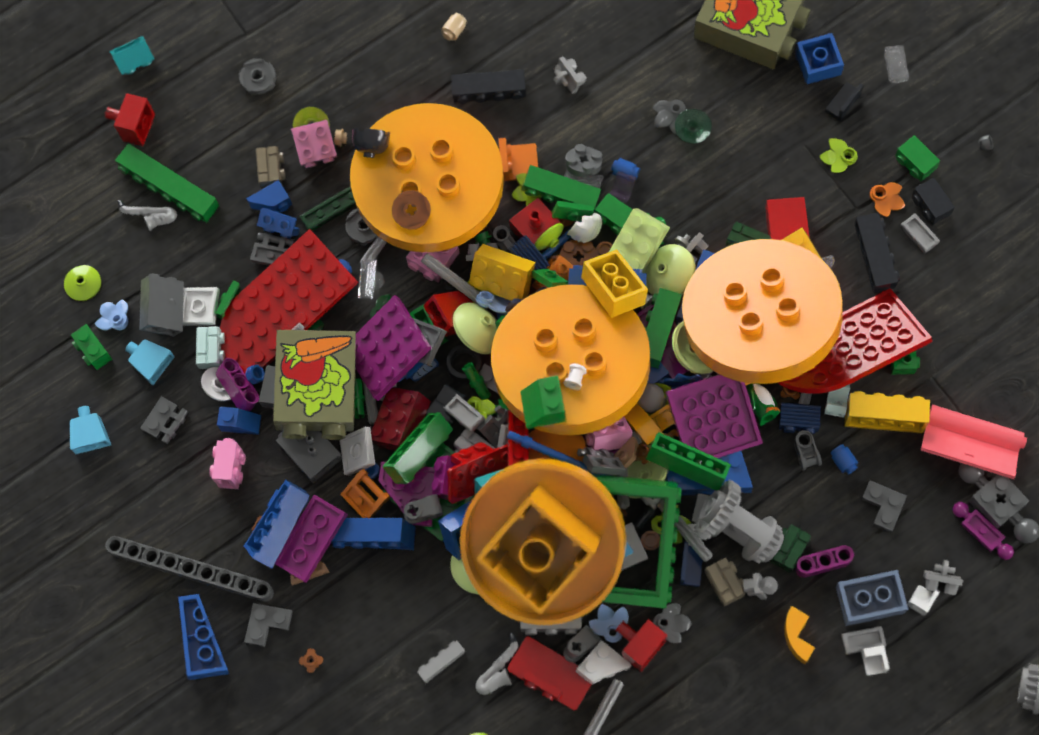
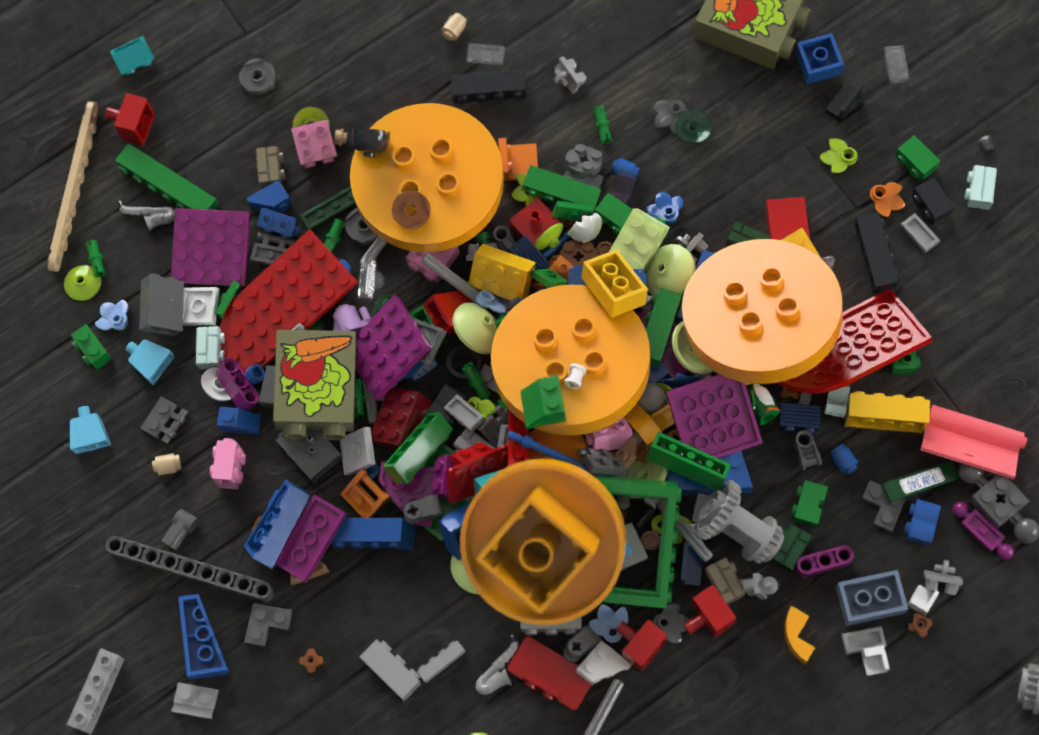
none -> tan plate [47,102,98,272]
none -> light grey brick [67,649,125,734]
none -> green pin [85,240,106,278]
none -> tan brick [152,453,182,475]
none -> dark grey piece [161,509,198,550]
none -> magenta plate [171,208,251,287]
none -> light grey plate [171,683,218,719]
none -> green pin [324,219,346,253]
none -> lavender piece [333,304,371,333]
none -> light grey brick [360,639,421,701]
none -> clear plate [467,43,505,66]
none -> green pin [593,105,612,144]
none -> blue plate [646,192,683,224]
none -> red brick [683,585,736,638]
none -> green brick [791,480,828,528]
none -> tile [881,460,960,503]
none -> blue brick [904,499,941,546]
none -> dark orange plate [908,613,932,637]
none -> light aqua brick [965,165,997,210]

